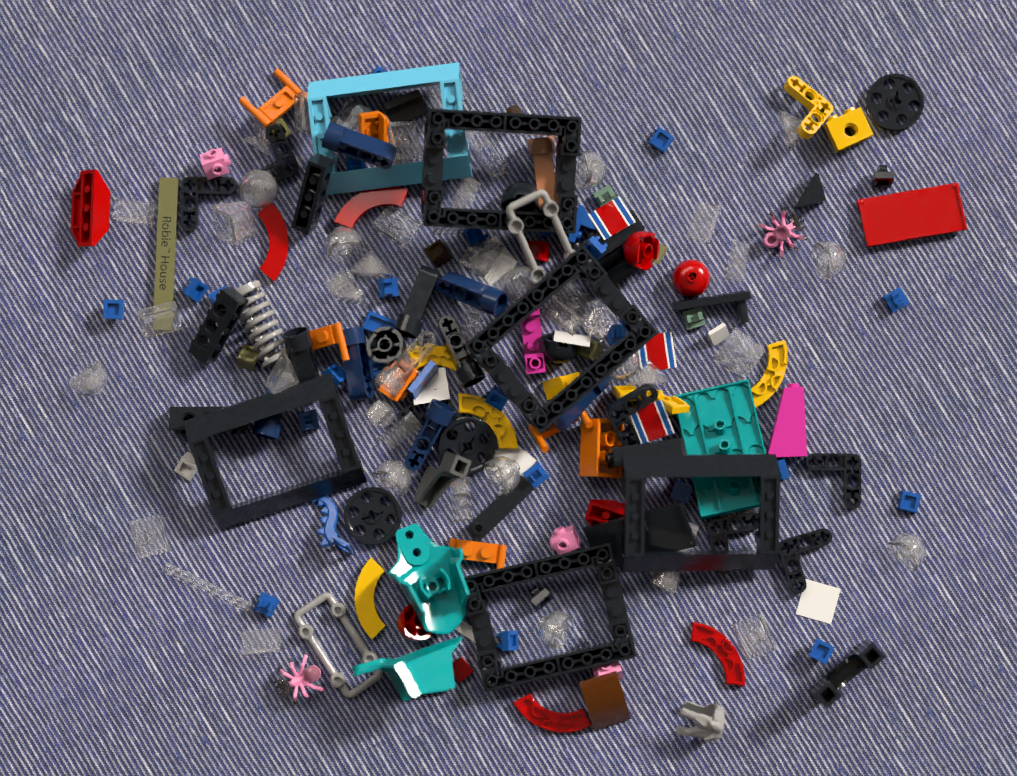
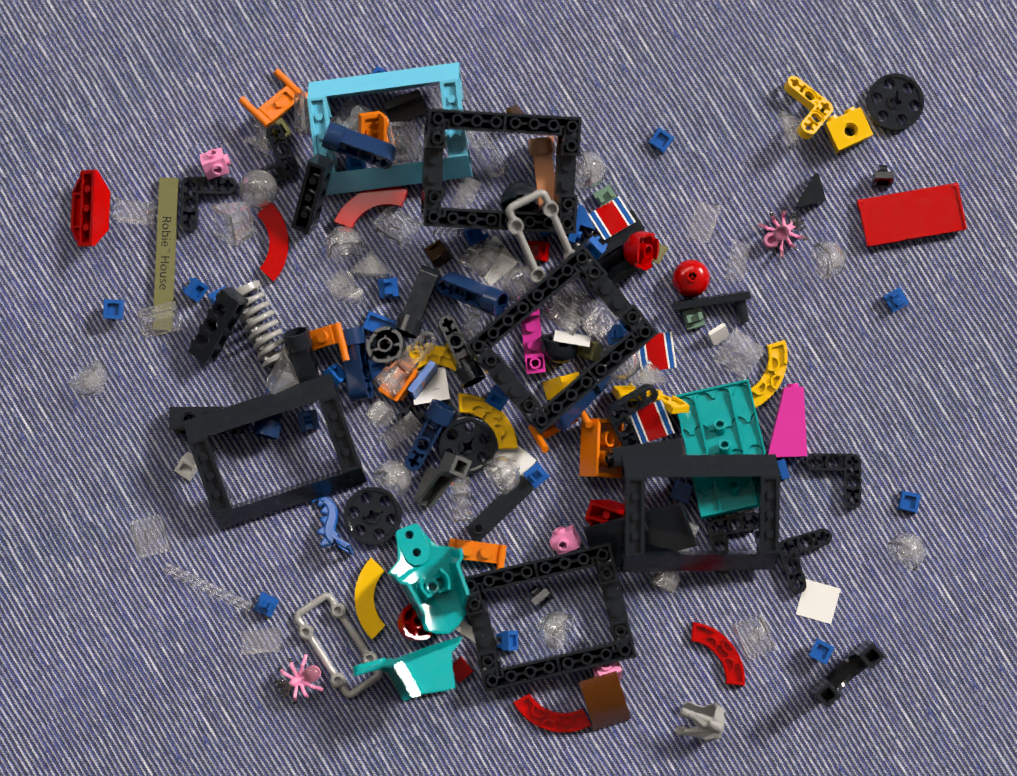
olive slope [236,343,259,371] -> none

